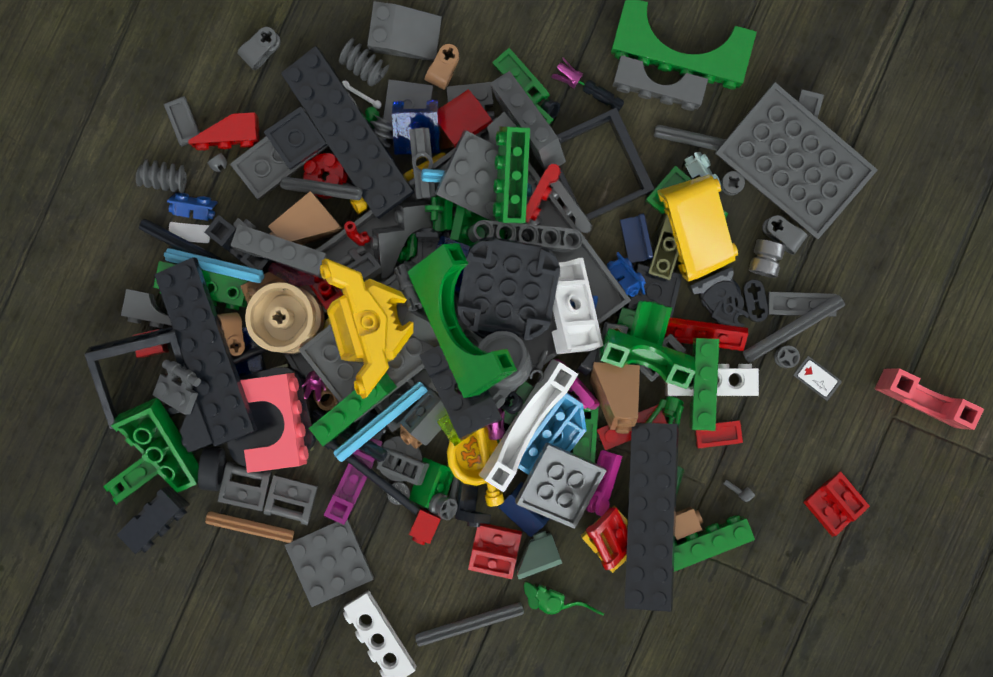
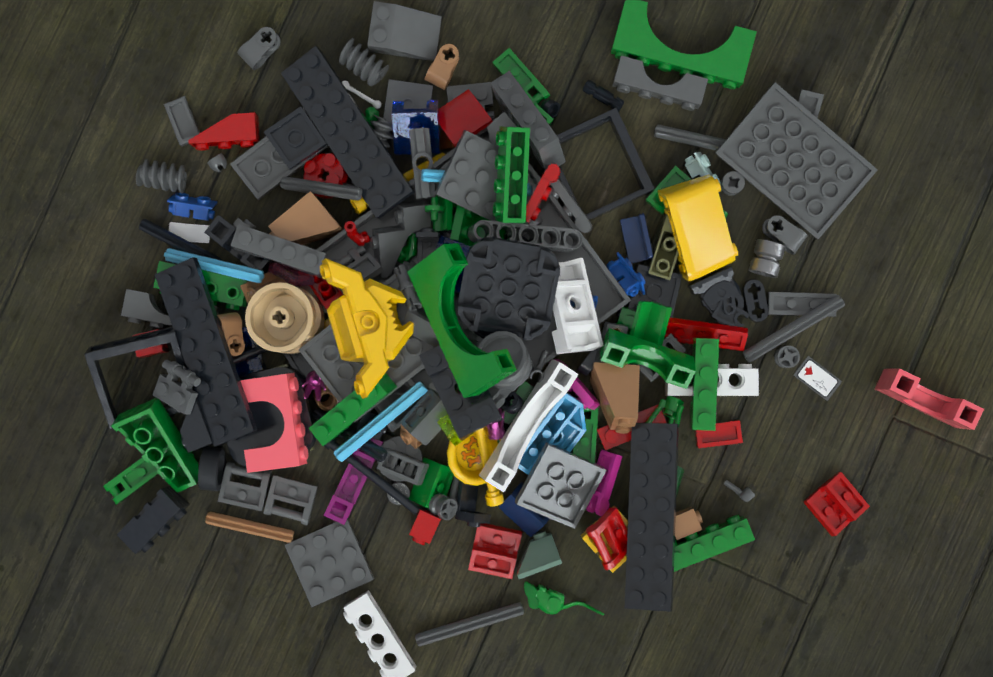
flat silver piece [551,58,585,89] -> none

